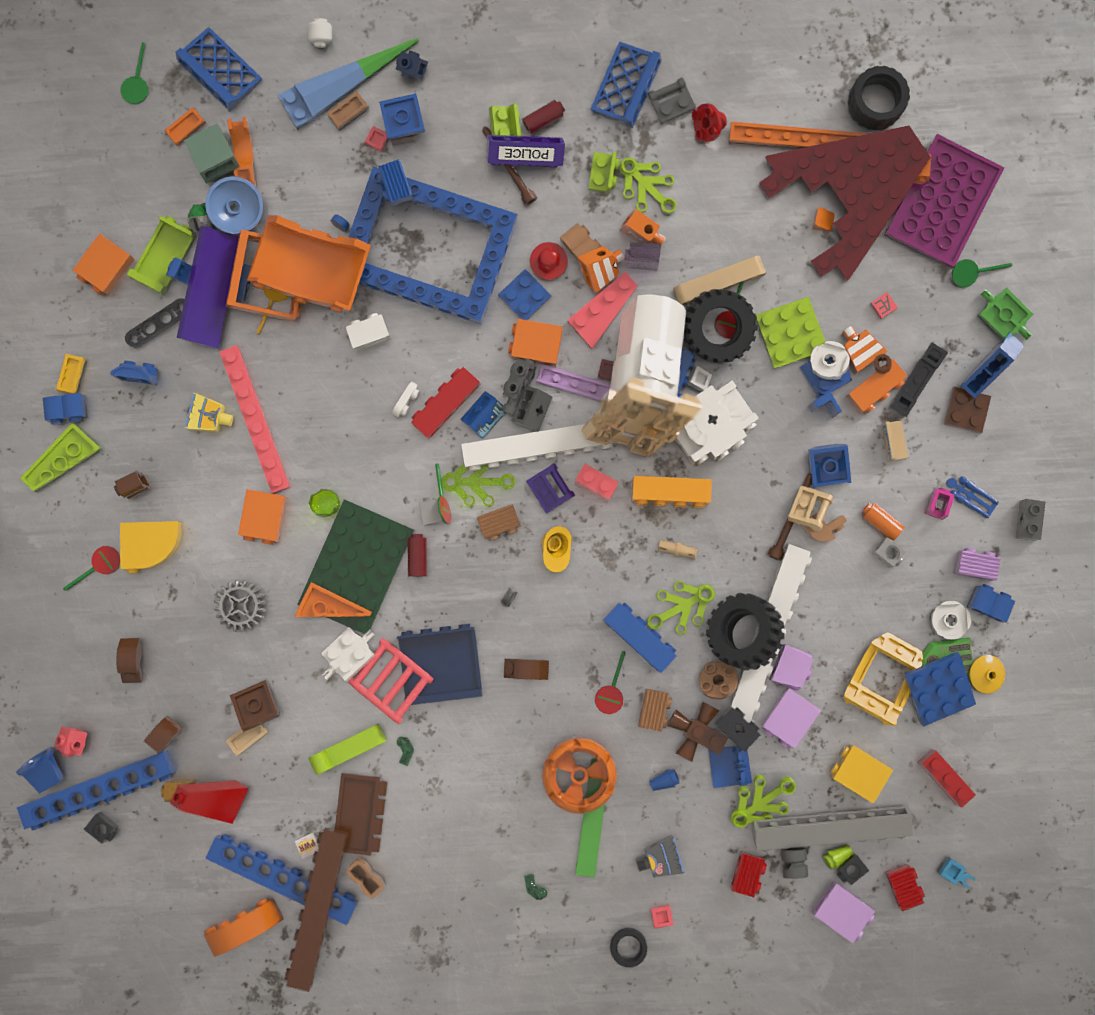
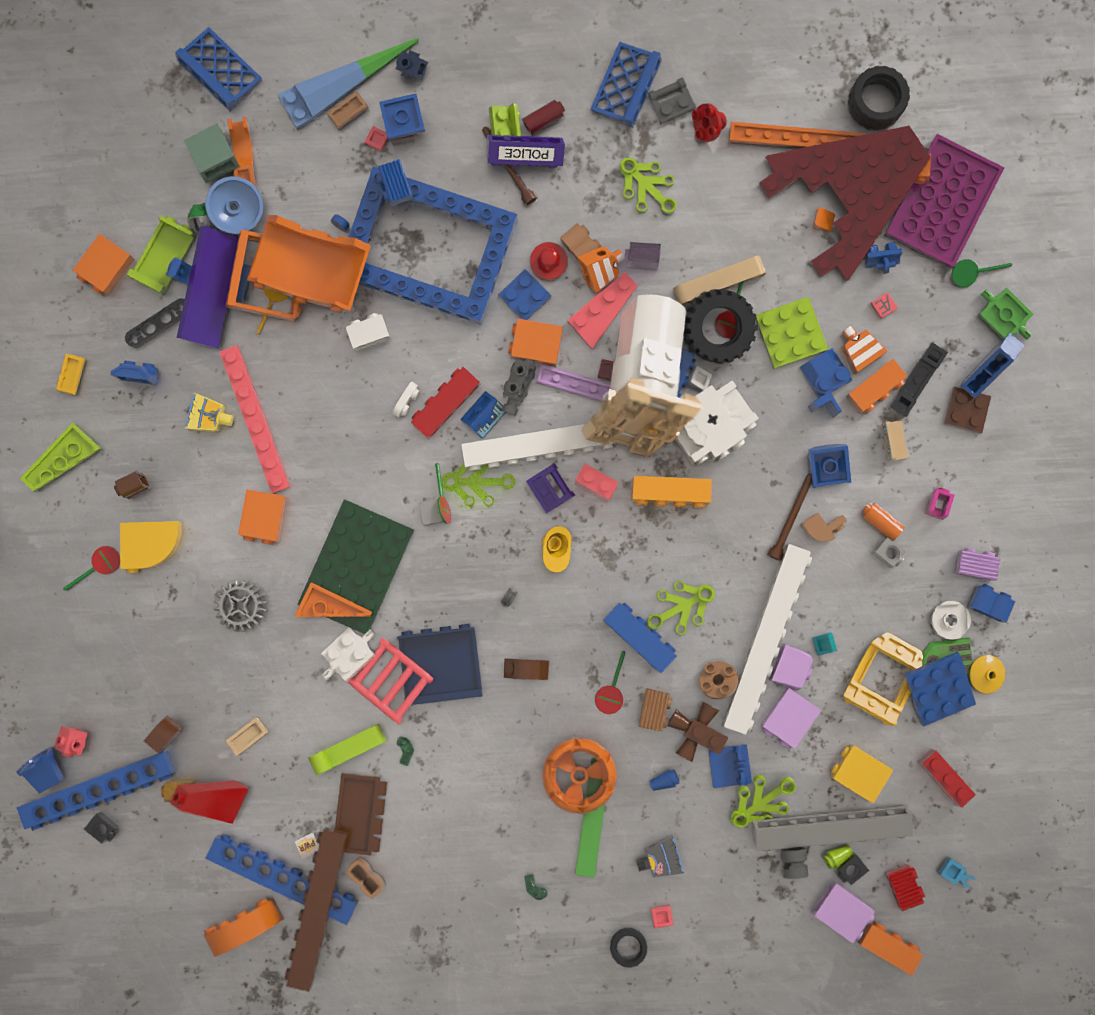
blue brick [43,393,87,425] -> none
reddish brown brick [116,638,143,683] -> none
green piece [120,42,148,104] -> none
orange tile [164,107,206,146] -> none
reddish brown plate [230,680,279,732] -> none
white head [308,18,332,48] -> none
clear neon green hair [309,489,340,518] -> none
dark red brick [408,534,427,577] -> none
medium nougat brick [477,504,521,541] -> none
dark grey brick [511,385,553,432] -> none
lime bracket [588,152,620,194] -> none
orange torso [620,209,665,247] -> none
tan pin [658,539,698,560] -> none
black tyre [706,593,785,671] -> none
black brick [714,707,761,752] -> none
red brick [730,851,767,898] -> none
tan plate [788,486,834,531] -> none
white plate [811,341,850,380] -> none
reddish brown bush [874,354,892,374] -> none
blue piece [946,476,999,518] -> none
dark grey brick [1016,499,1046,541] -> none
none -> teal plate [812,632,838,656]
none -> orange brick [857,922,924,976]
none -> blue hips [865,242,903,274]

